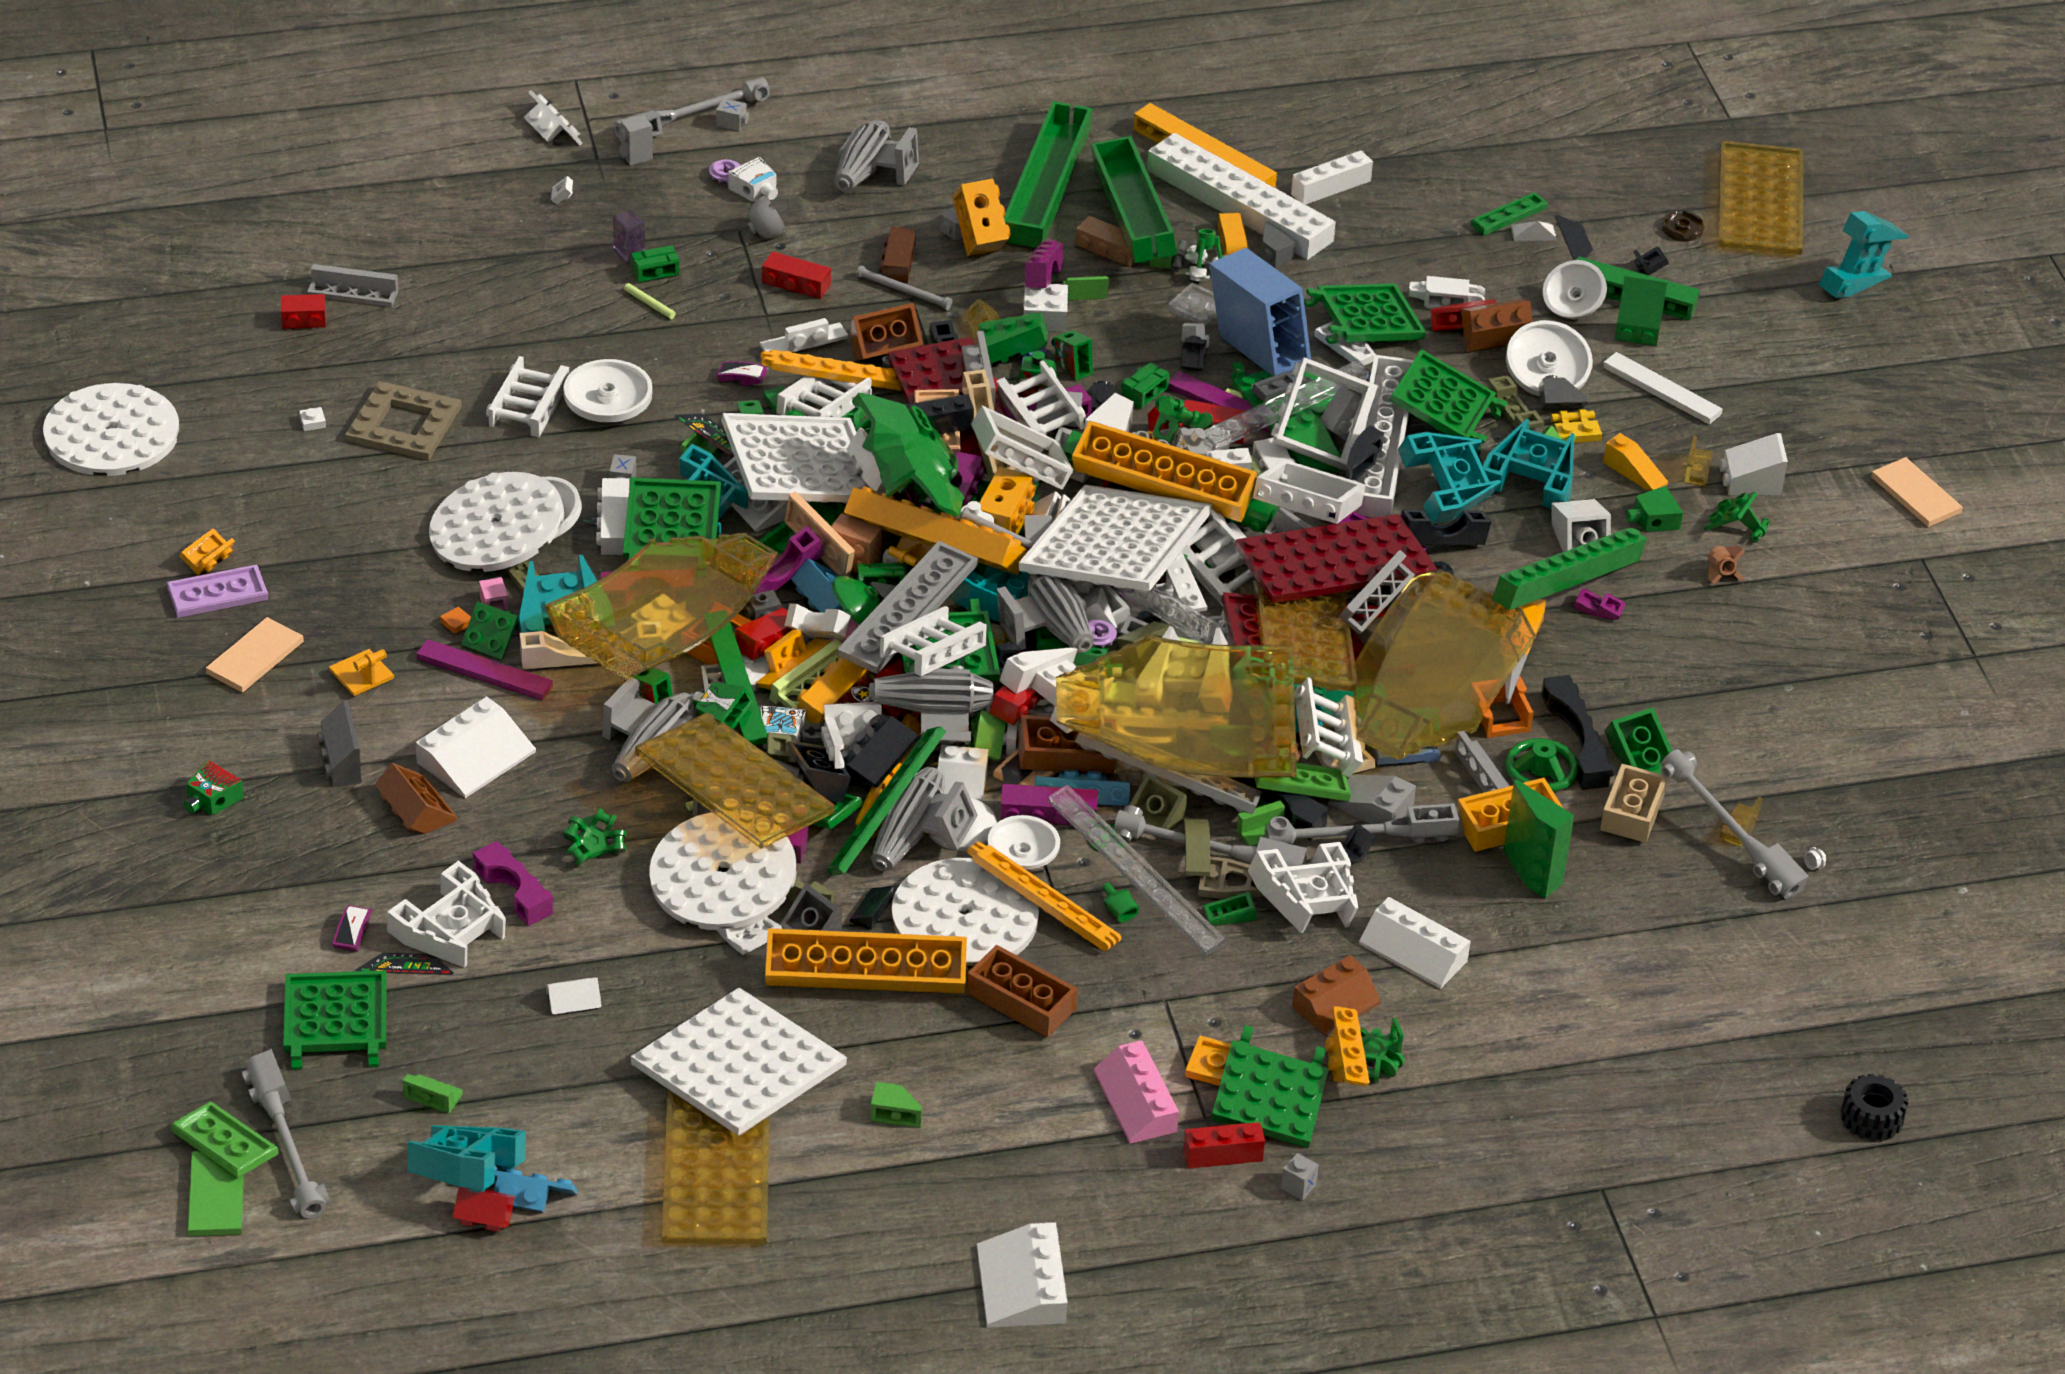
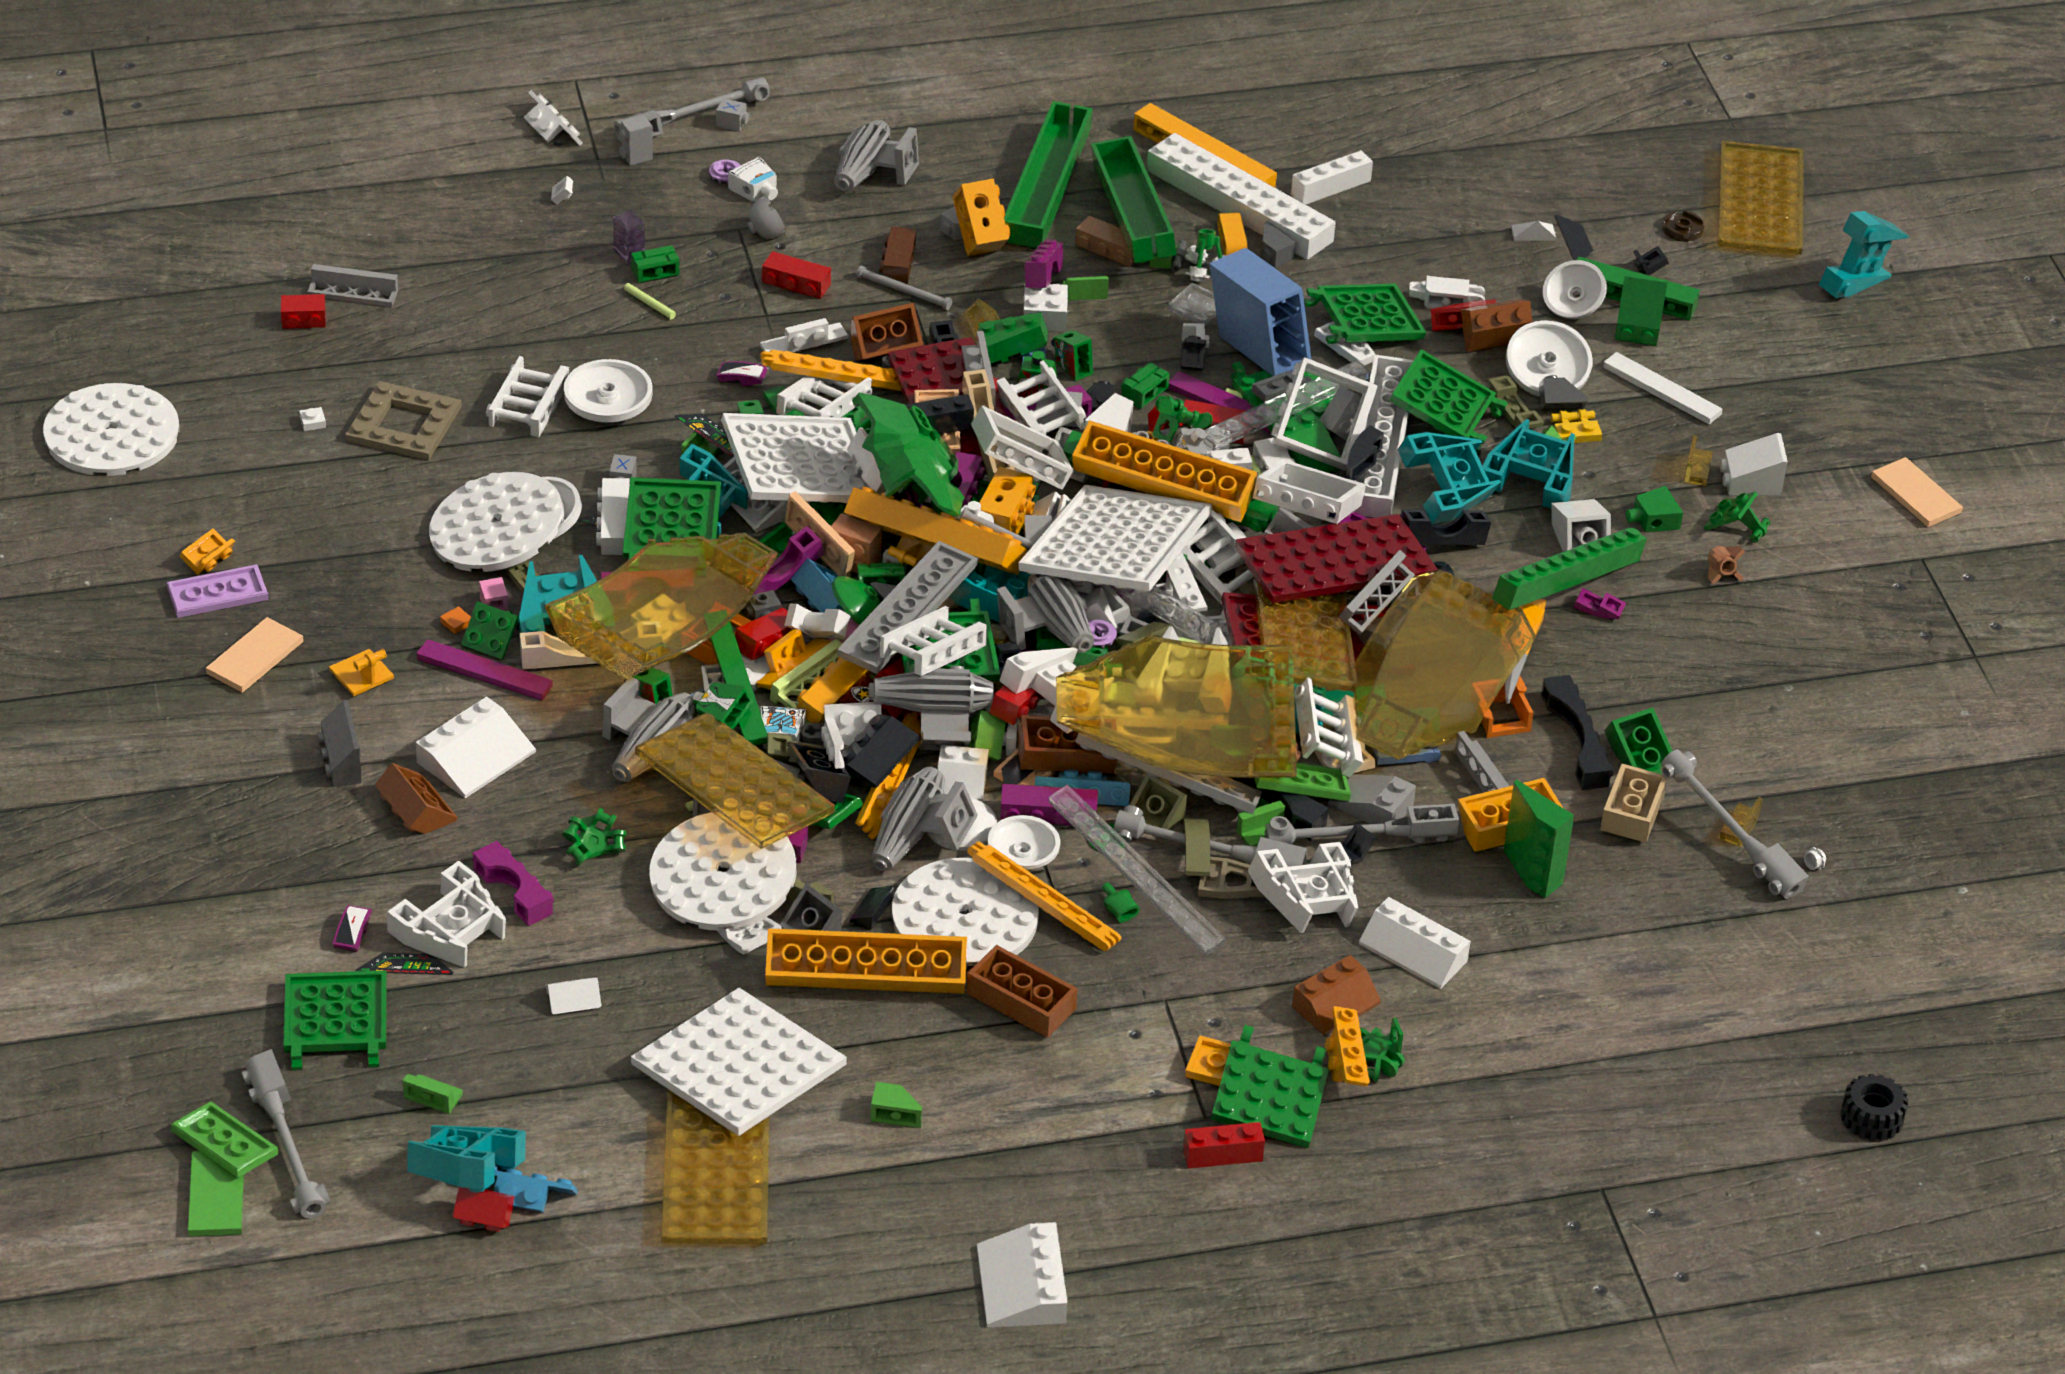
green torso [184,760,244,815] -> none
green tile [826,726,946,876] -> none
bright pink slope [1094,1040,1179,1144] -> none
green slope [1203,891,1258,926] -> none
light grey brick [1281,1153,1319,1200] -> none
green tile [1470,192,1548,236] -> none
green piece [1504,738,1578,792] -> none
light orange slope [1603,433,1668,491] -> none

